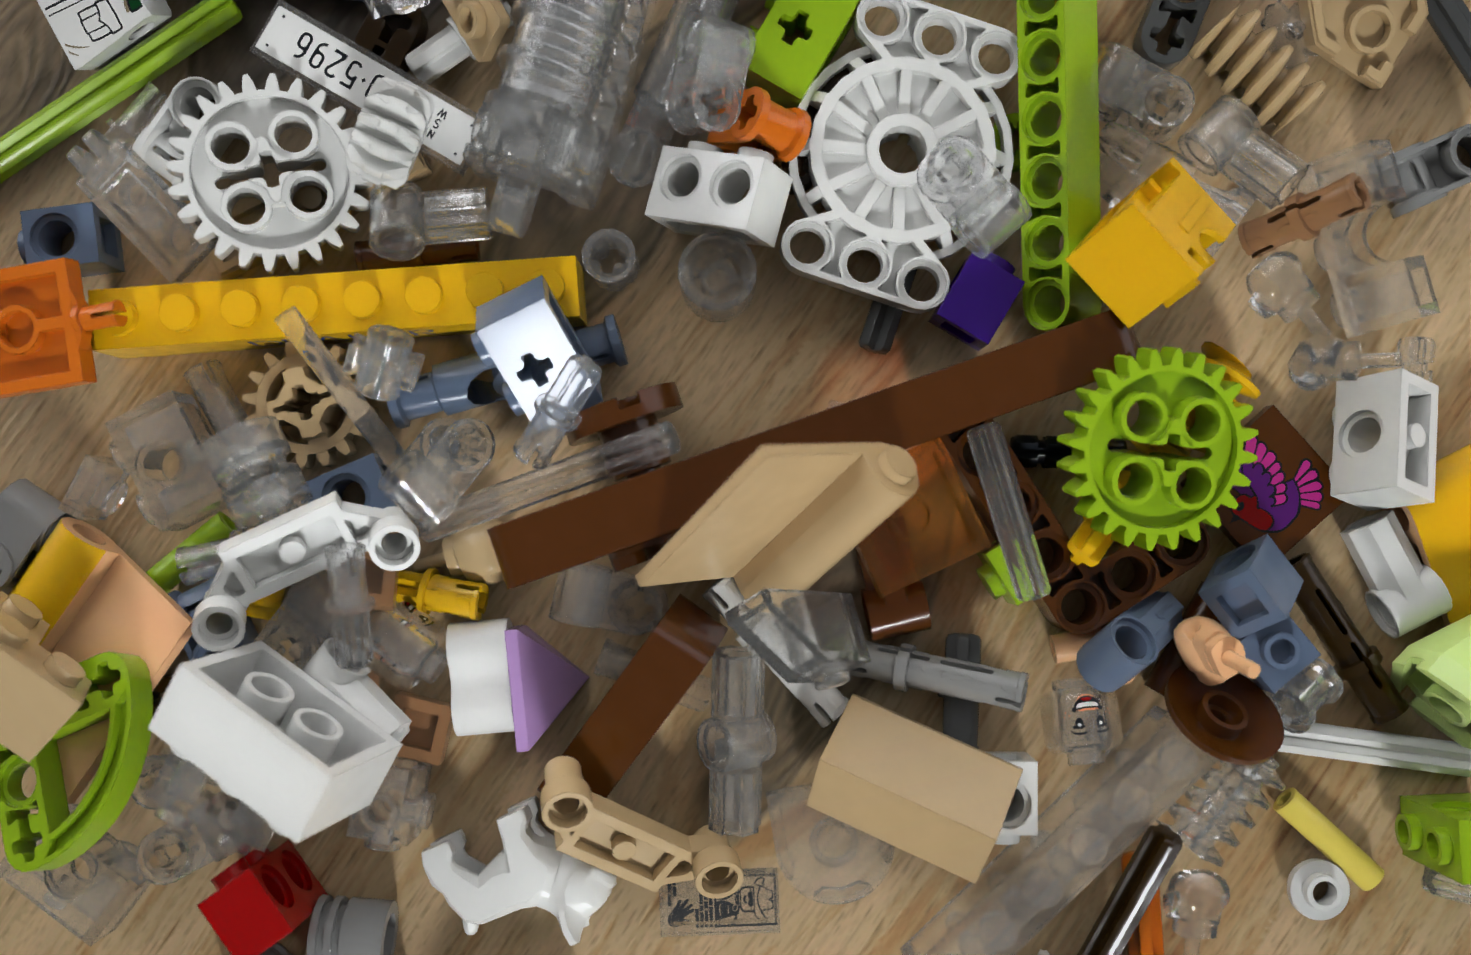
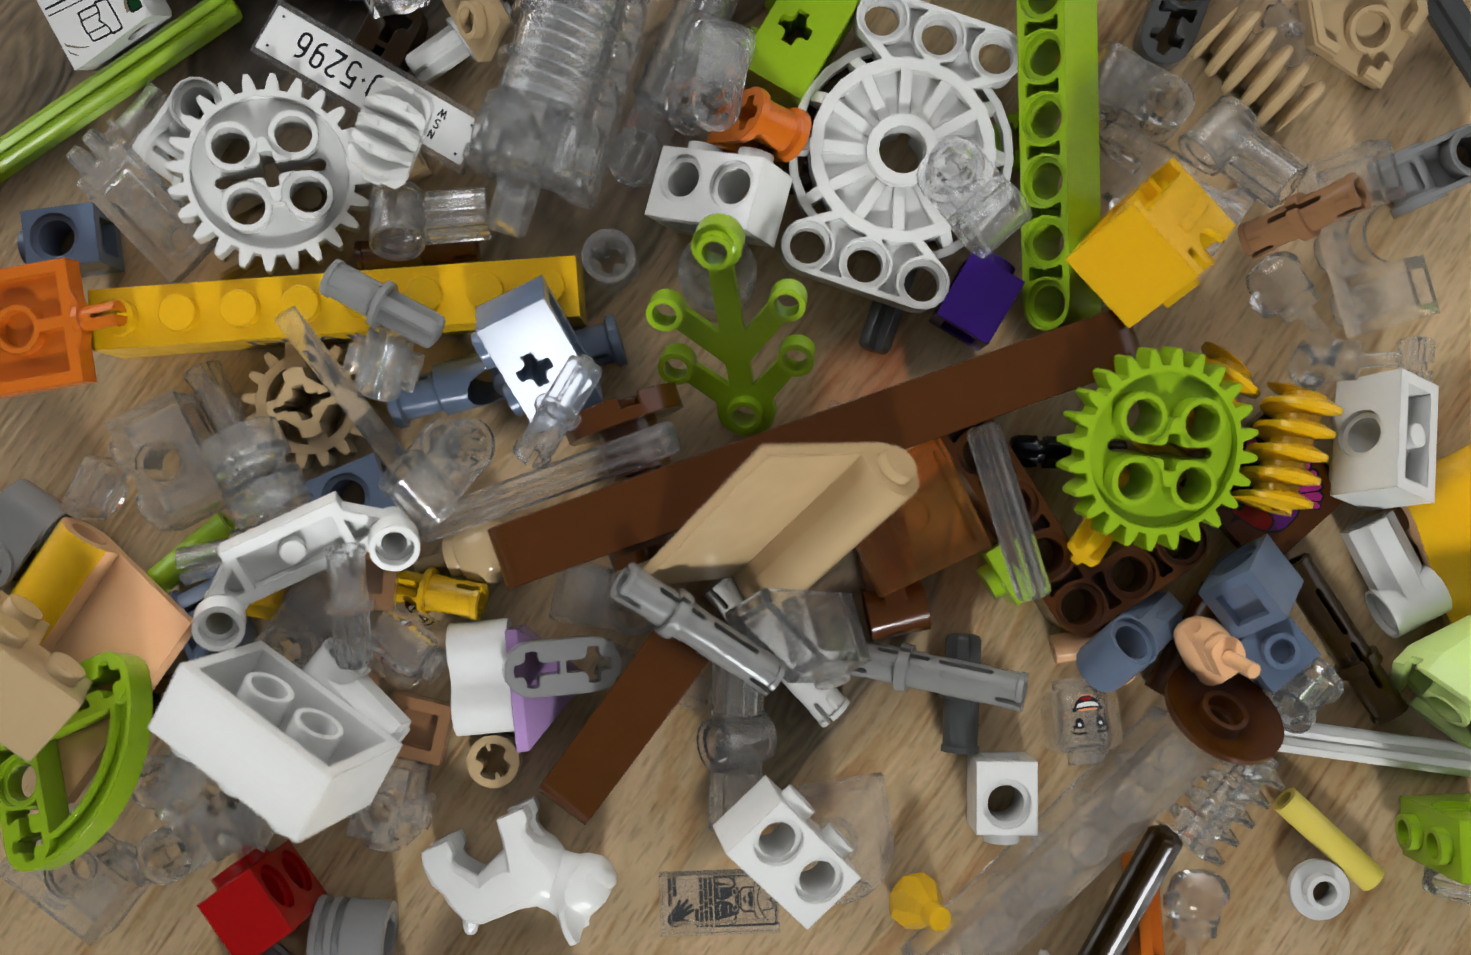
tan plate [540,756,744,899] -> none
tan slope [806,693,1023,884] -> none
none -> light grey axle [319,259,446,348]
none -> tan bush [466,732,524,789]
none -> light grey beam [502,635,621,698]
none -> light grey pin [610,562,786,695]
none -> lime plant [646,213,816,436]
none -> white brick [713,775,861,930]
none -> yellow rock [889,872,951,932]
none -> yellow piece [1232,382,1344,516]

